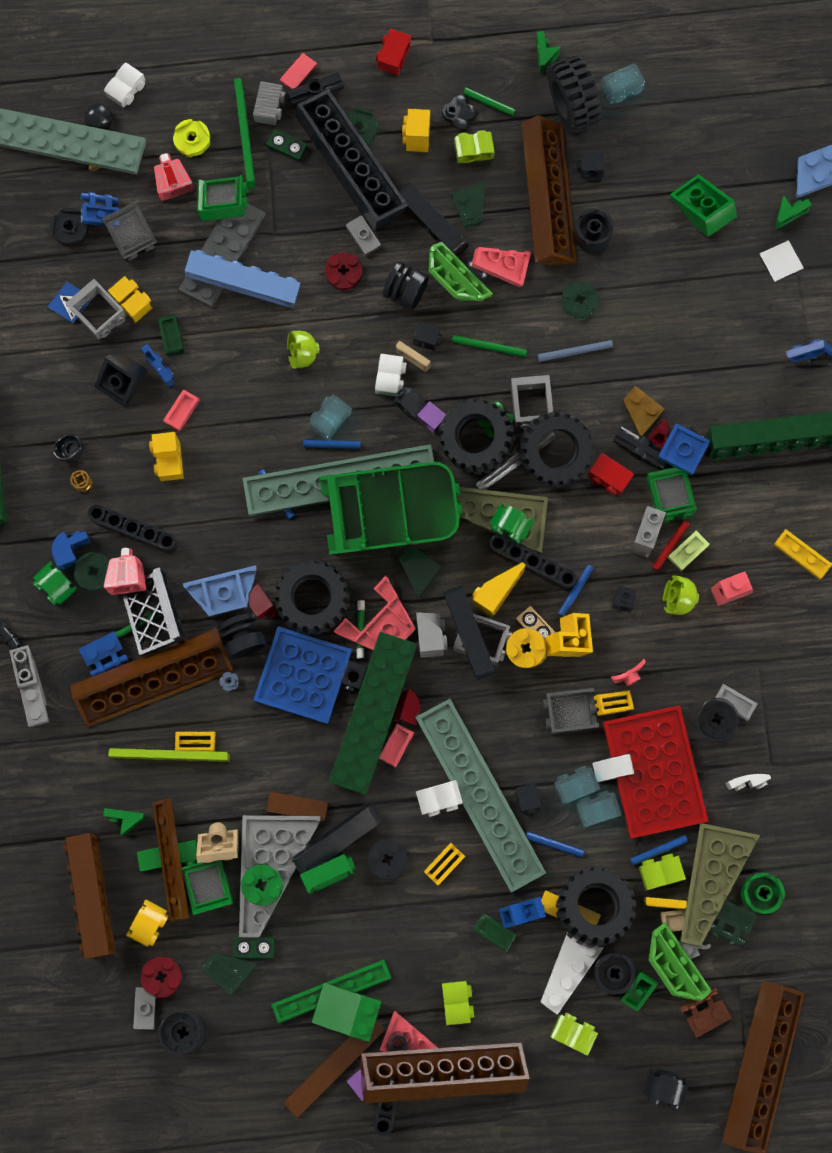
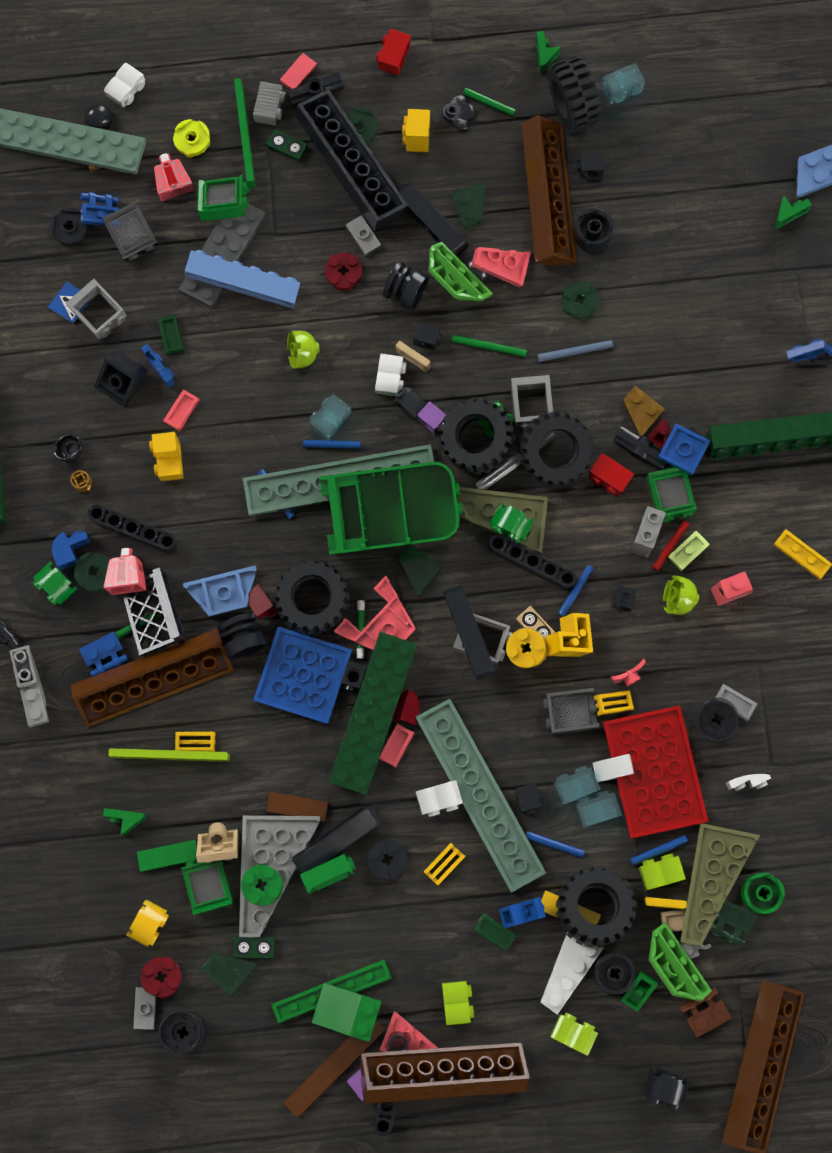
reddish brown brick [64,833,116,959] -> none
yellow piece [108,276,152,323] -> none
reddish brown tile [152,798,189,922] -> none
sand blue plate [219,672,239,691] -> none
light grey slope [416,612,447,658] -> none
lime brick [454,130,495,163] -> none
yellow slope [472,562,526,619] -> none
green slope [670,174,737,237] -> none
white sticker [760,240,803,281] -> none

